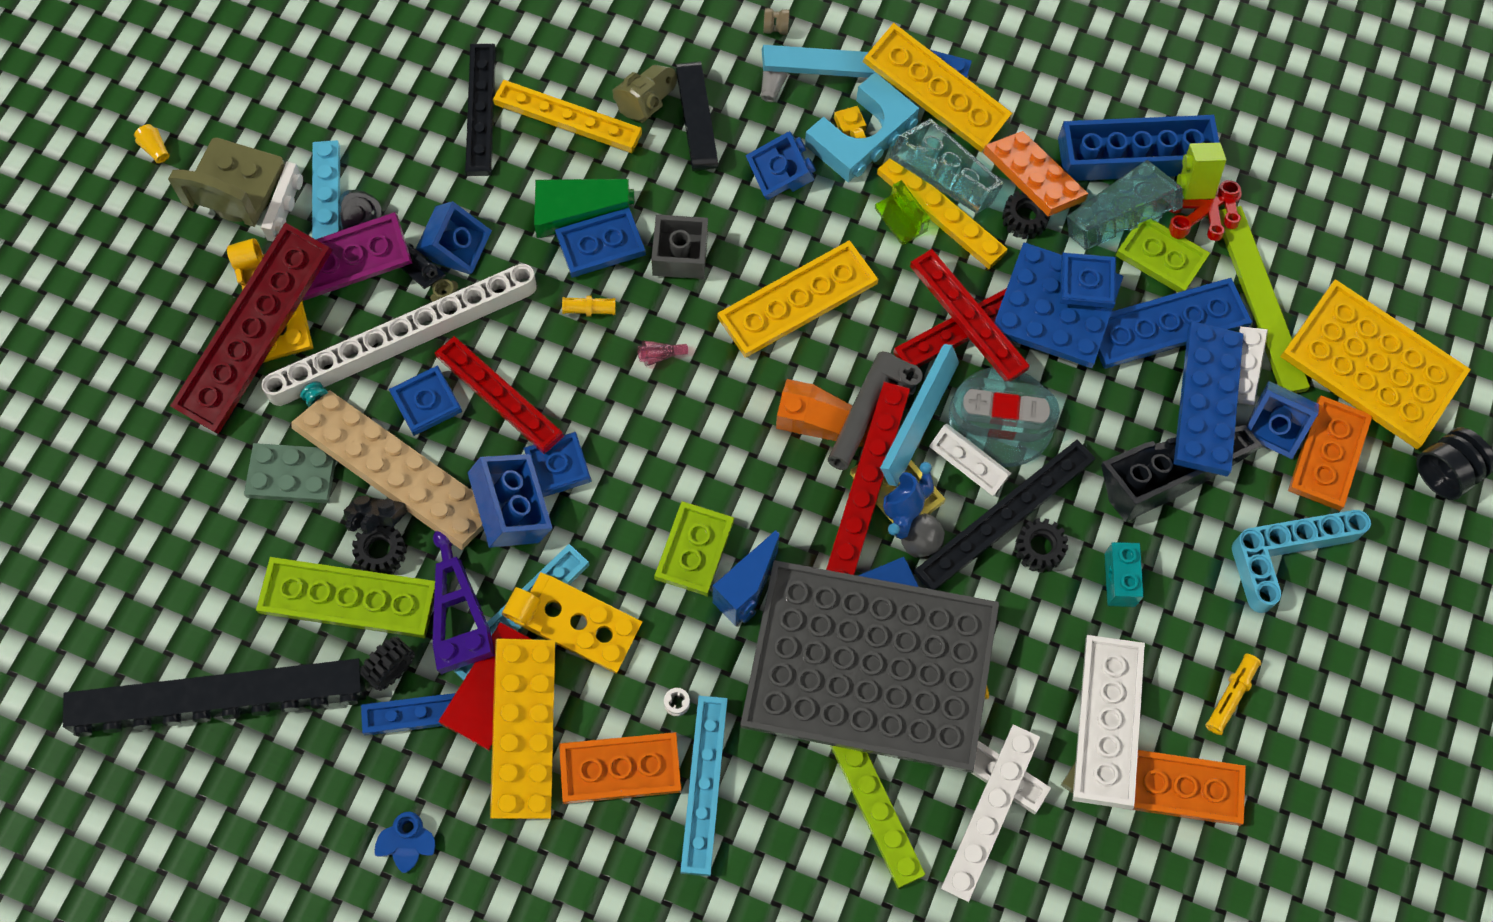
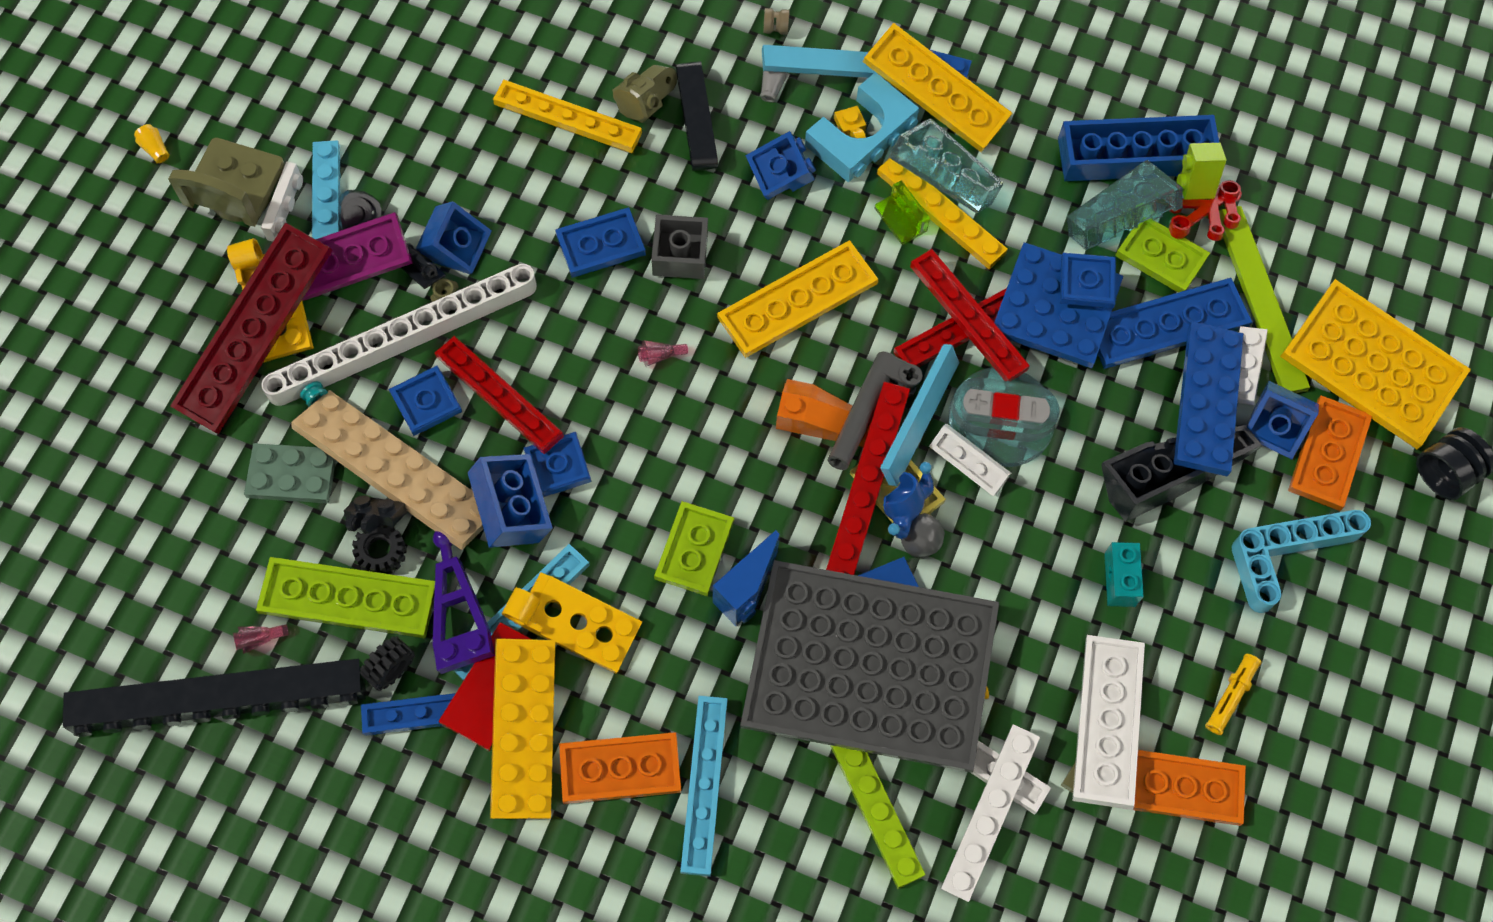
blue plate [374,812,435,873] -> none
black tile [465,44,496,176] -> none
green slope [534,179,635,238] -> none
yellow pin [562,296,615,316] -> none
white bush [664,688,690,716] -> none
black plate [914,439,1096,590] -> none
orange plate [983,131,1089,217] -> none
black tyre [1002,190,1050,239] -> none
black tyre [1015,518,1068,573] -> none
none -> clear pink cone [233,624,289,654]

